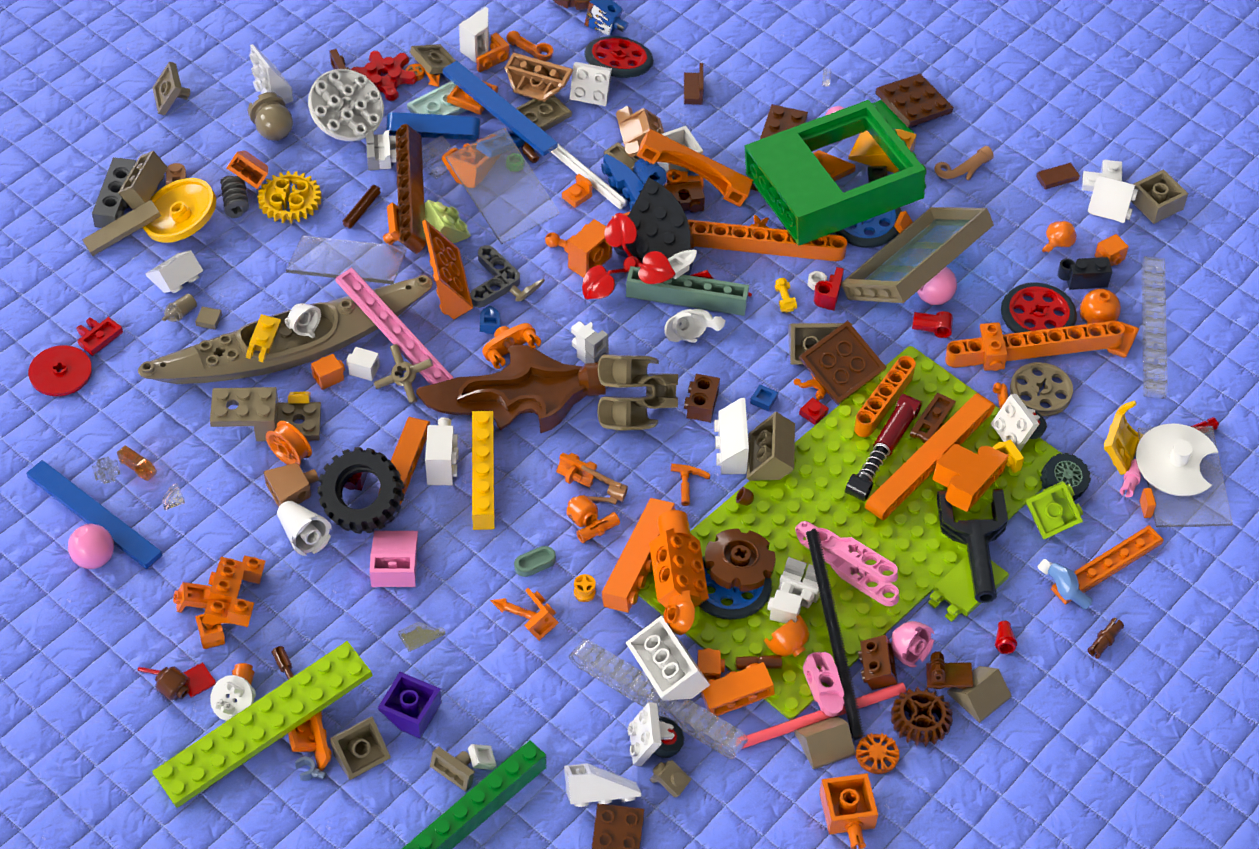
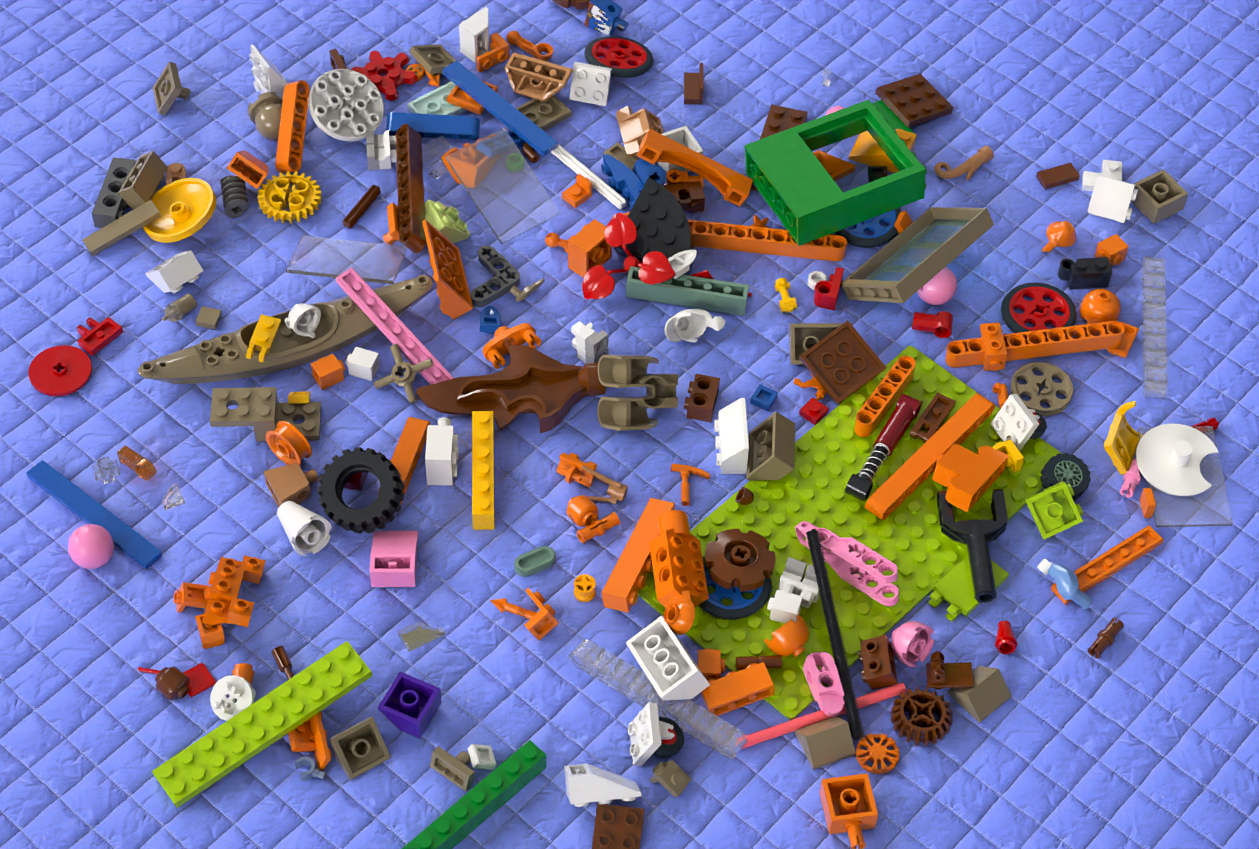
none -> orange beam [275,80,310,174]

